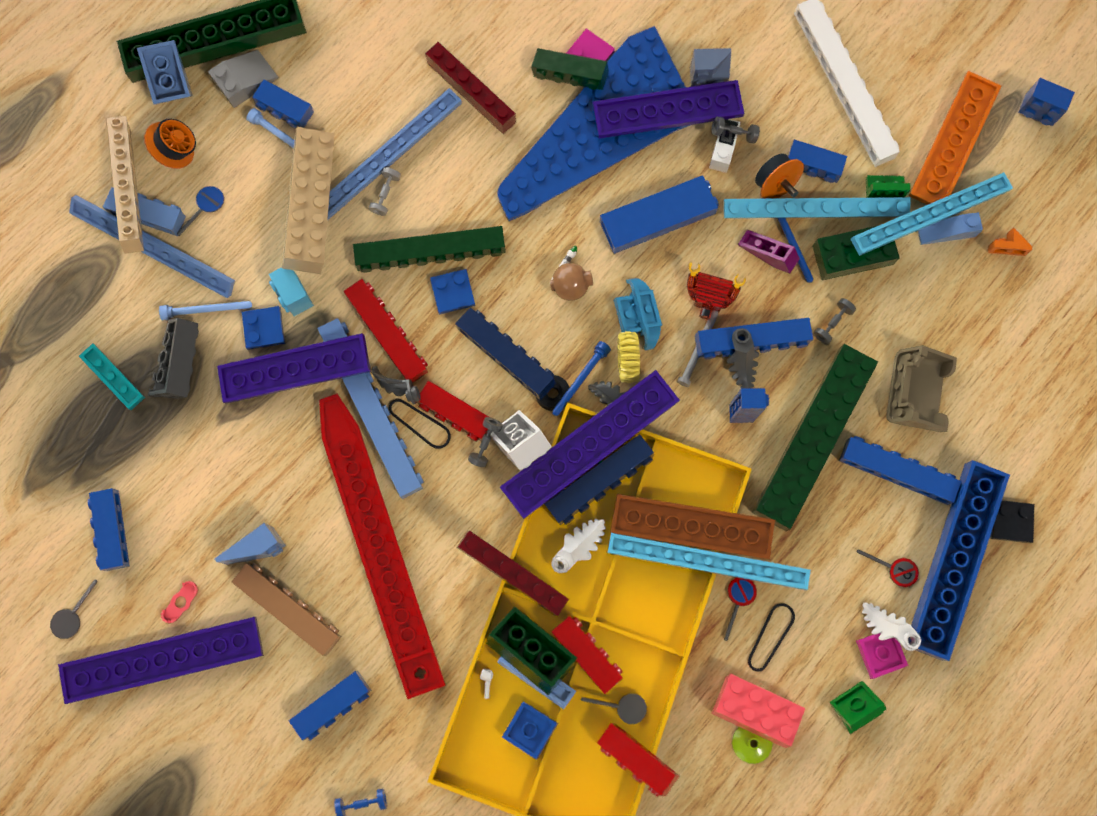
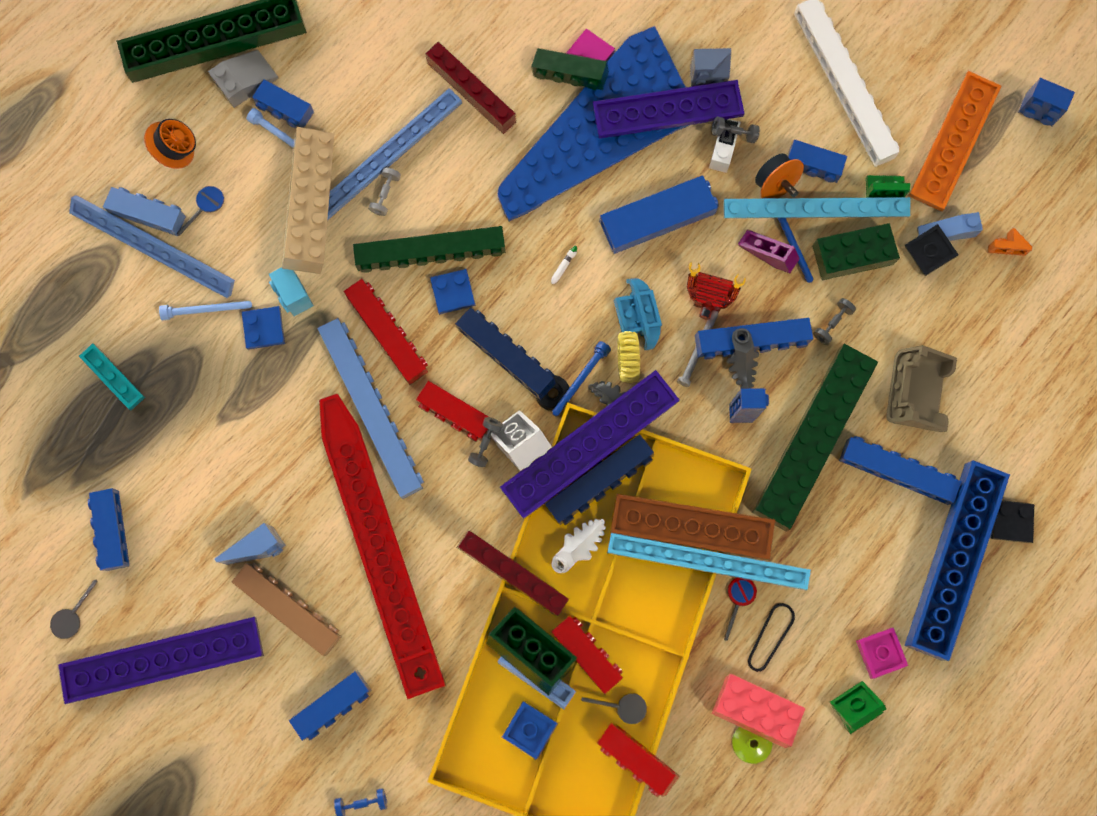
tan brick [107,116,144,254] -> none
medium blue slope [137,40,193,104] -> none
dark grey wedge [148,318,199,399] -> none
coral piece [161,581,198,623] -> none
dark purple plate [217,333,371,404] -> none
dark grey plant [371,366,421,404] -> none
black piece [389,399,451,449] -> none
white hand [480,668,493,699] -> none
medium nougat brick [550,263,593,301] -> none
medium azure plate [851,173,1013,256] -> none
piece [857,549,919,587] -> none
white plant [862,603,921,651] -> none
none -> black plate [905,224,959,277]

